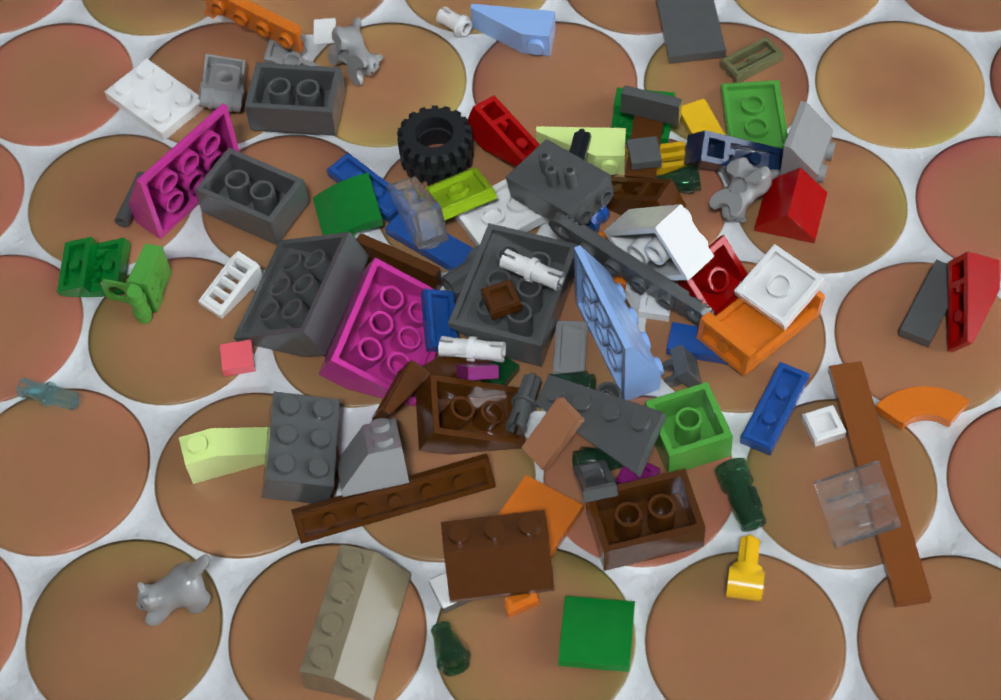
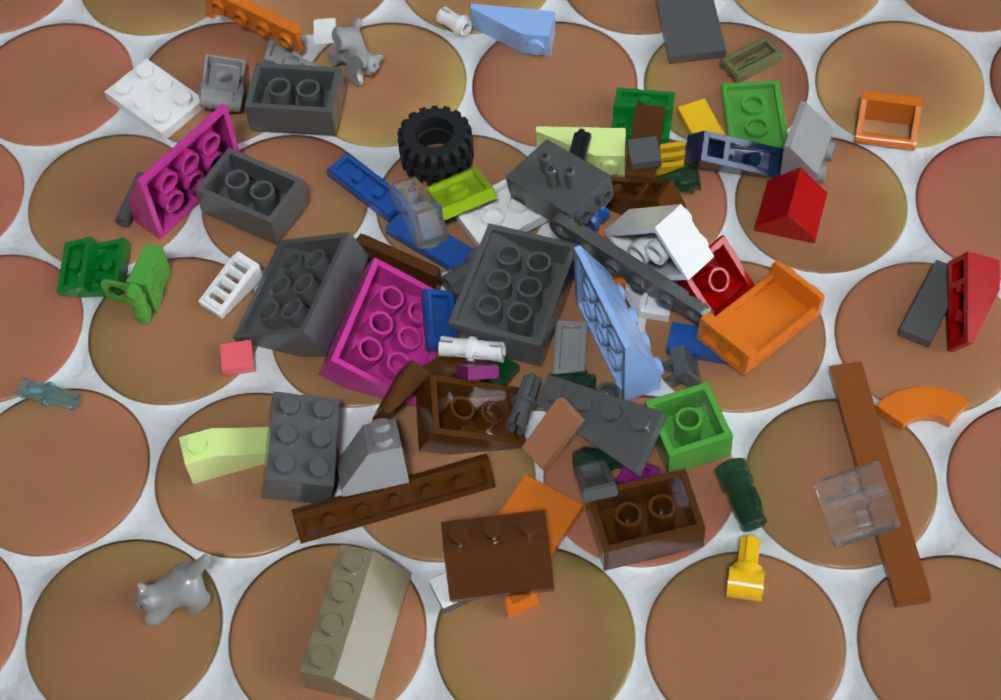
green slope [313,173,383,238] -> none
clear green cone [431,621,470,676] -> none
red slope [467,95,540,167] -> none
reddish brown tile [480,279,522,320] -> none
white pin [499,249,566,291] -> none
green slope [558,596,635,672] -> none
dark grey tile [621,85,682,126] -> none
light grey animal [709,157,780,223] -> none
white tile [734,244,826,330] -> none
blue tile [740,362,810,456] -> none
white tile [801,405,846,447] -> none
none -> orange tile [854,90,923,151]

